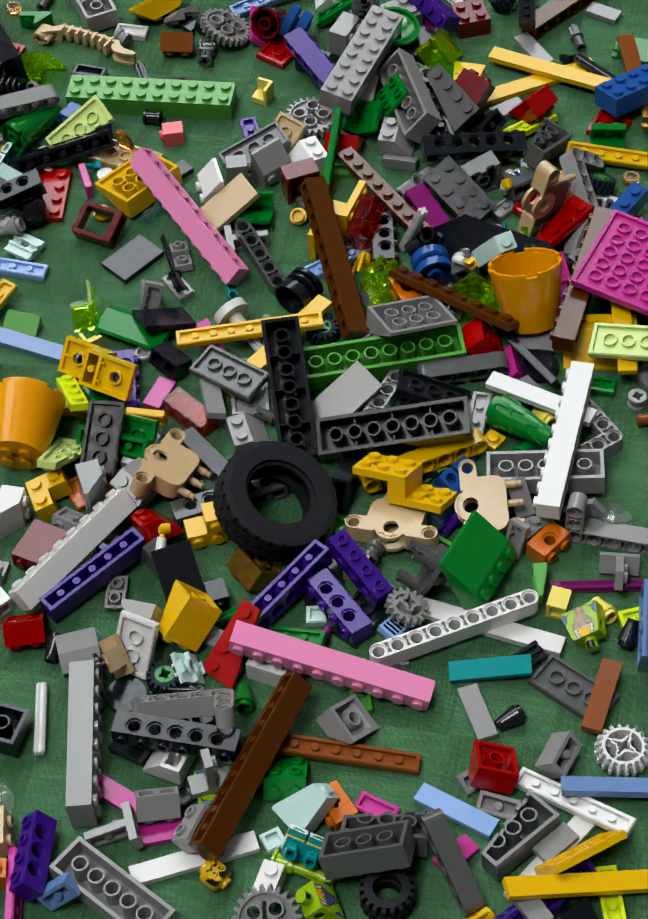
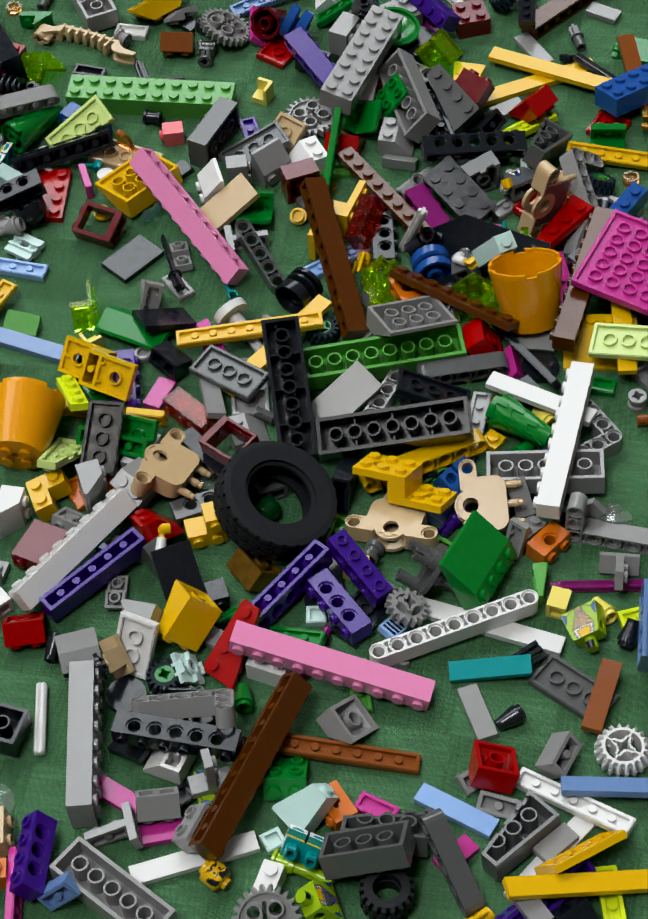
none -> dark grey brick [187,97,240,169]
none -> dark red window [198,415,259,466]
none -> dark green head [253,496,281,521]

